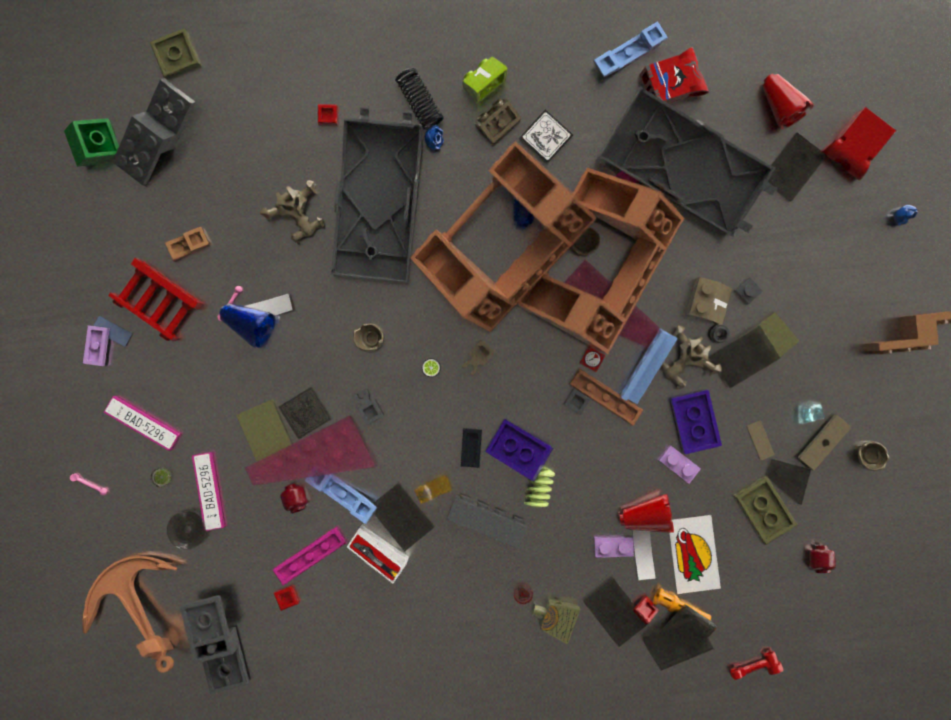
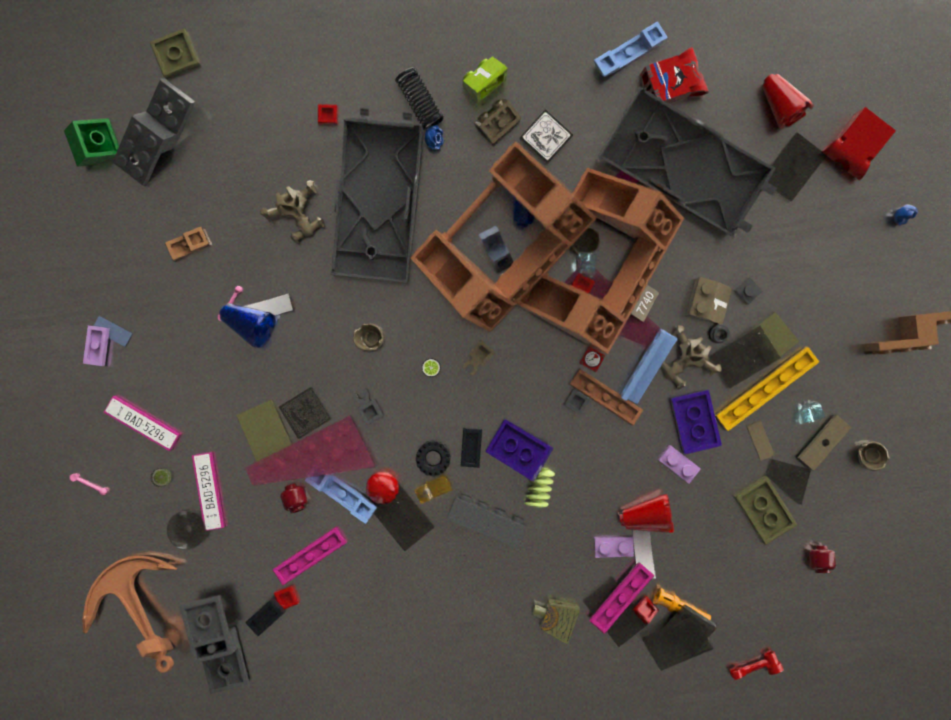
red fence [108,258,203,341] -> none
wedge [347,525,409,584] -> none
clear red tile [514,584,533,604] -> none
sticker [669,515,721,594] -> none
none -> black tile [245,597,286,636]
none -> red hair [366,471,399,505]
none -> black tyre [415,441,450,477]
none -> sand blue brick [479,226,513,273]
none -> red tile [571,272,595,294]
none -> clear light blue piece [576,252,597,279]
none -> dark pink tile [589,562,655,634]
none -> dark tan sticker [631,285,659,322]
none -> yellow plate [715,347,819,431]

